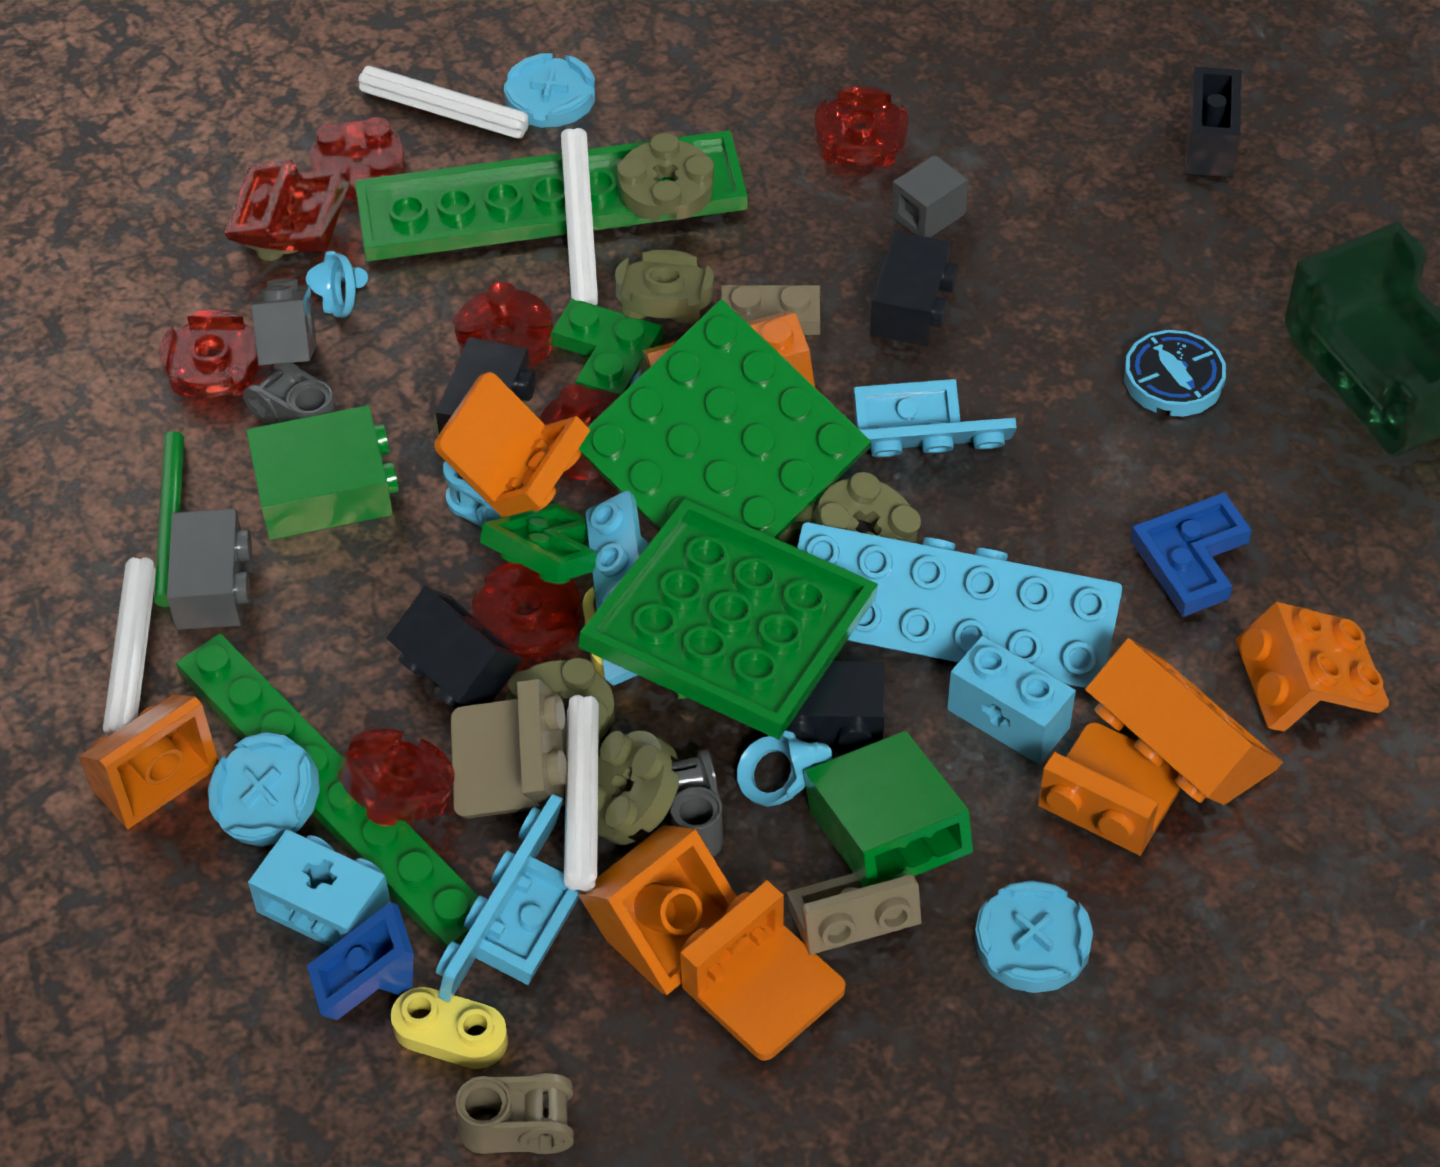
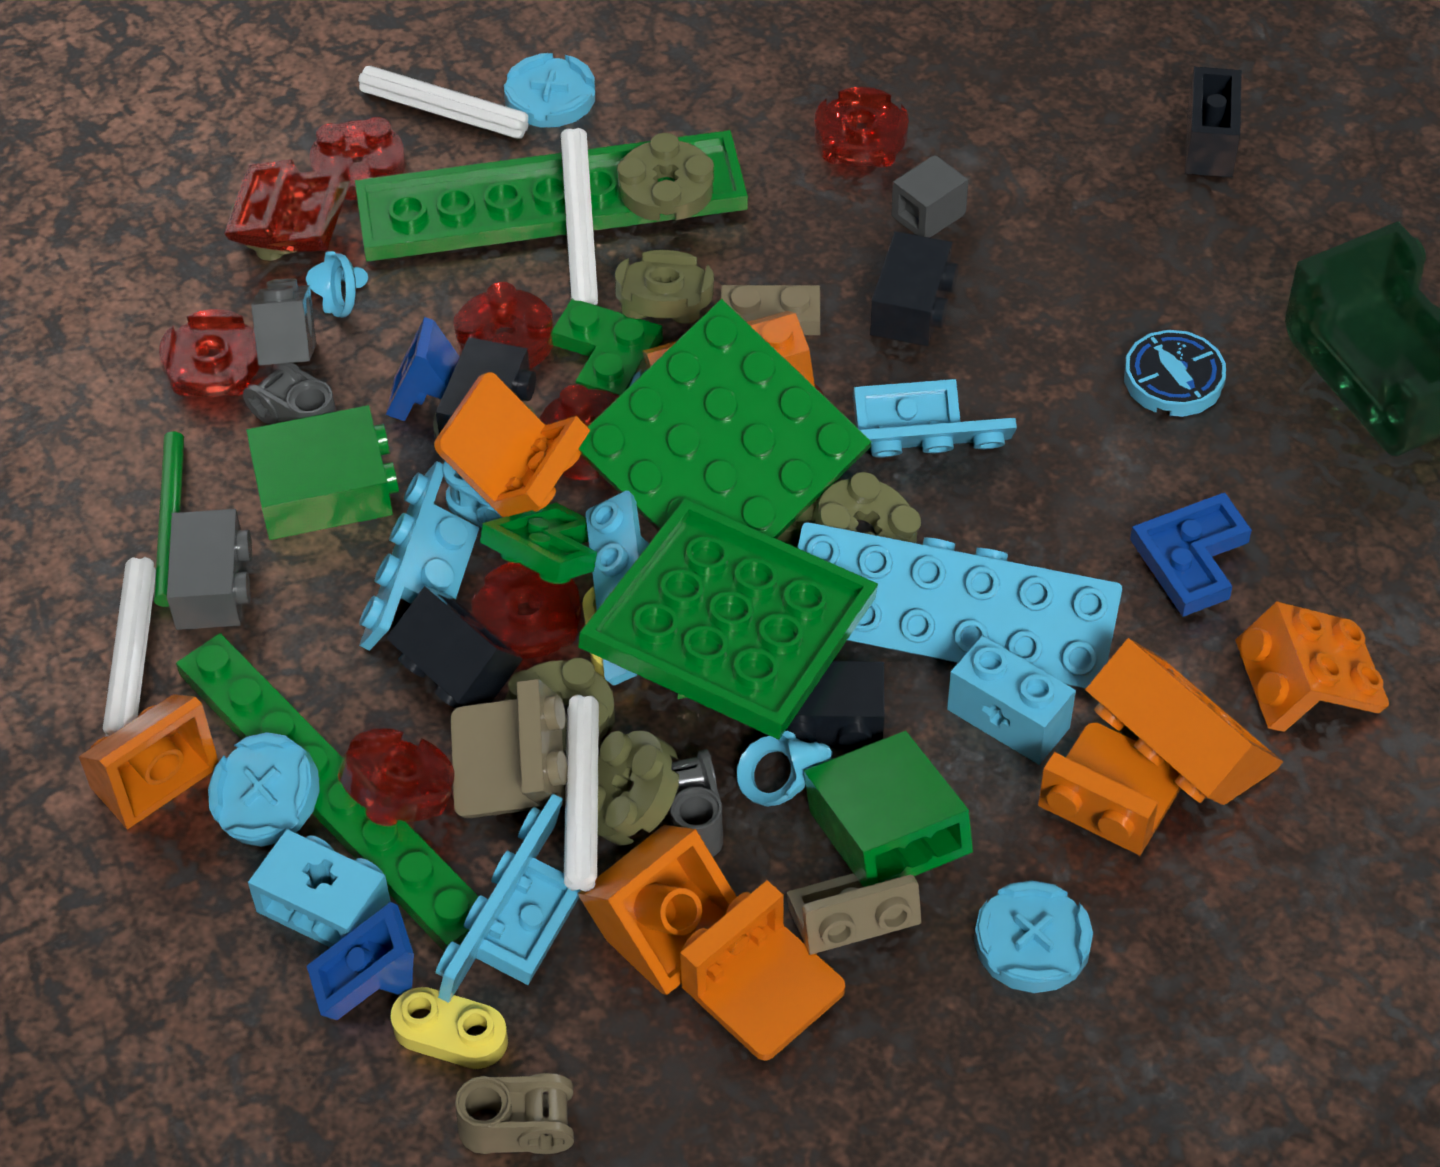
none -> medium azure bracket [359,461,479,651]
none -> blue slope [386,317,460,421]

